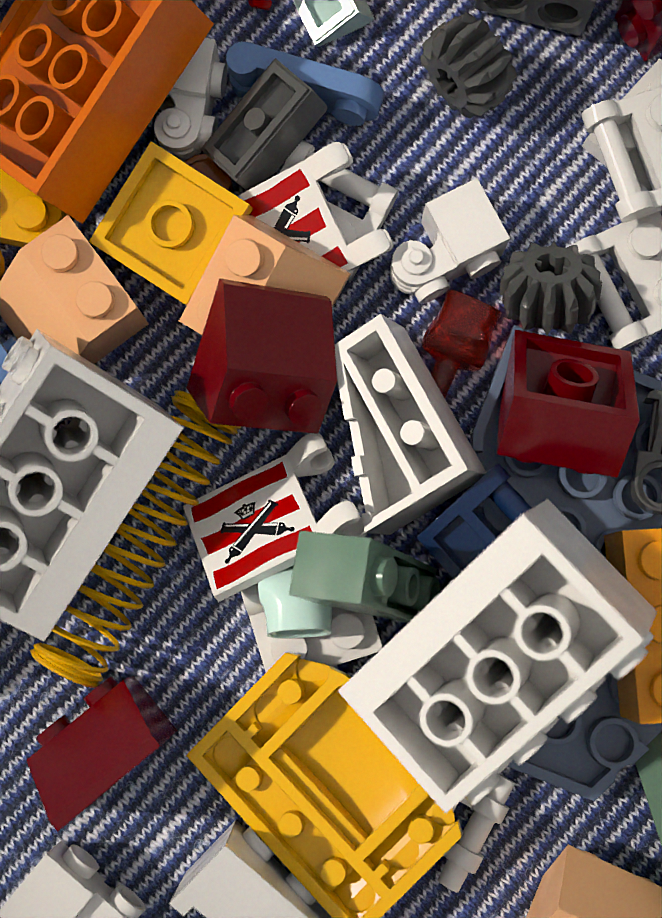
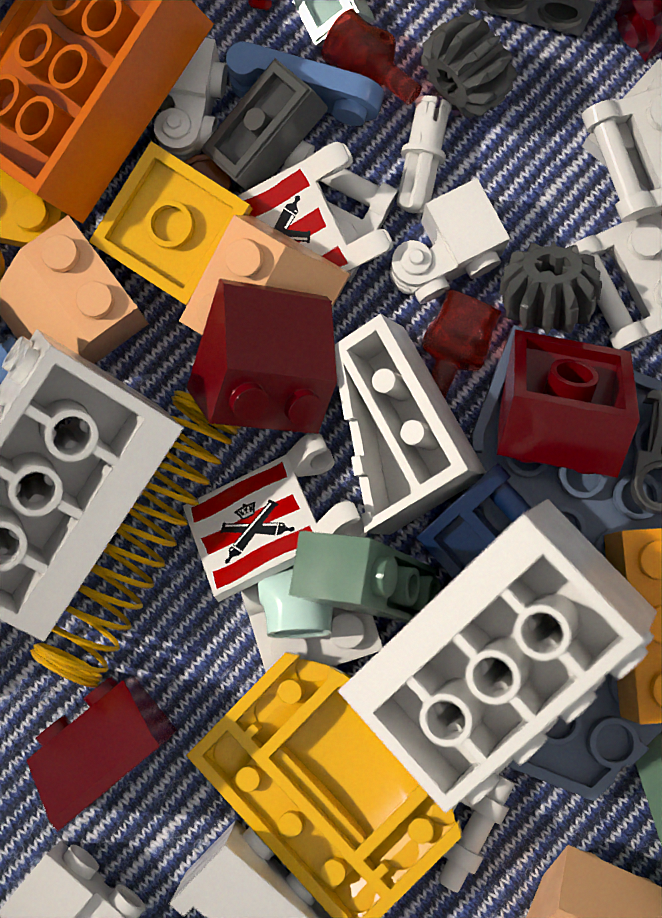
none -> clear red piece [321,8,422,105]
none -> white axle [396,95,452,213]

